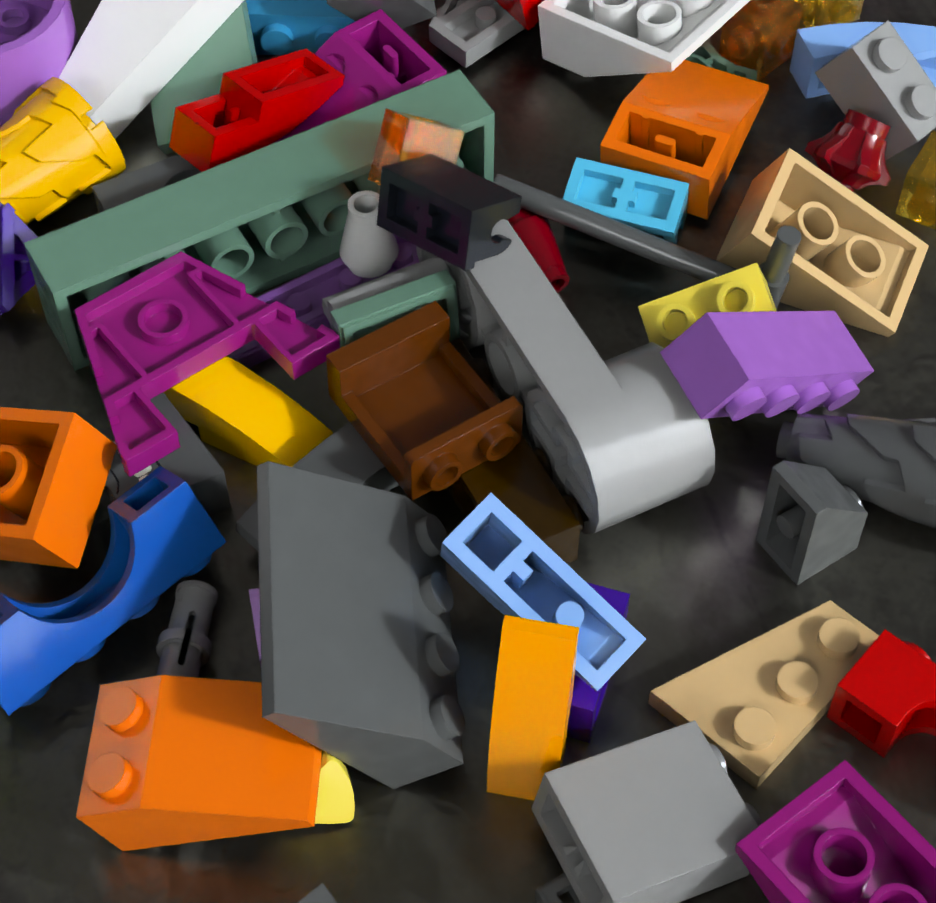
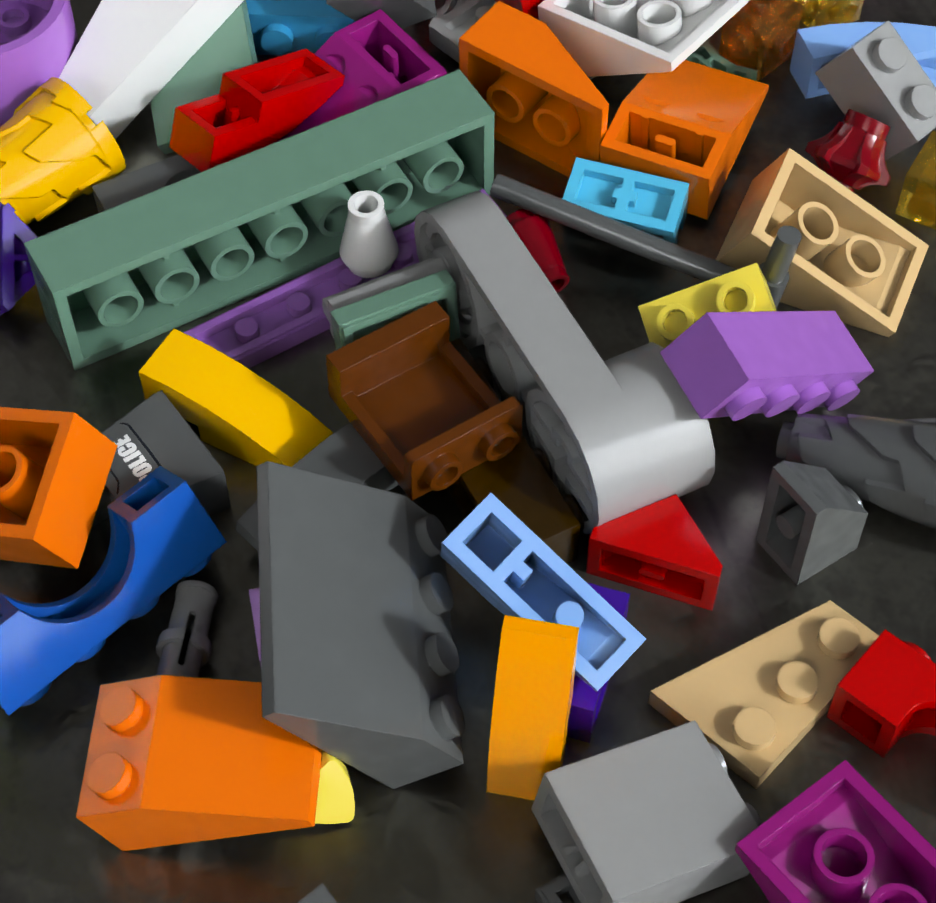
magenta wing [74,251,340,477] -> none
clear orange brick [368,108,465,186] -> none
black hinge [377,153,522,271] -> none
none -> orange slope [459,1,609,177]
none -> red slope [586,494,723,611]

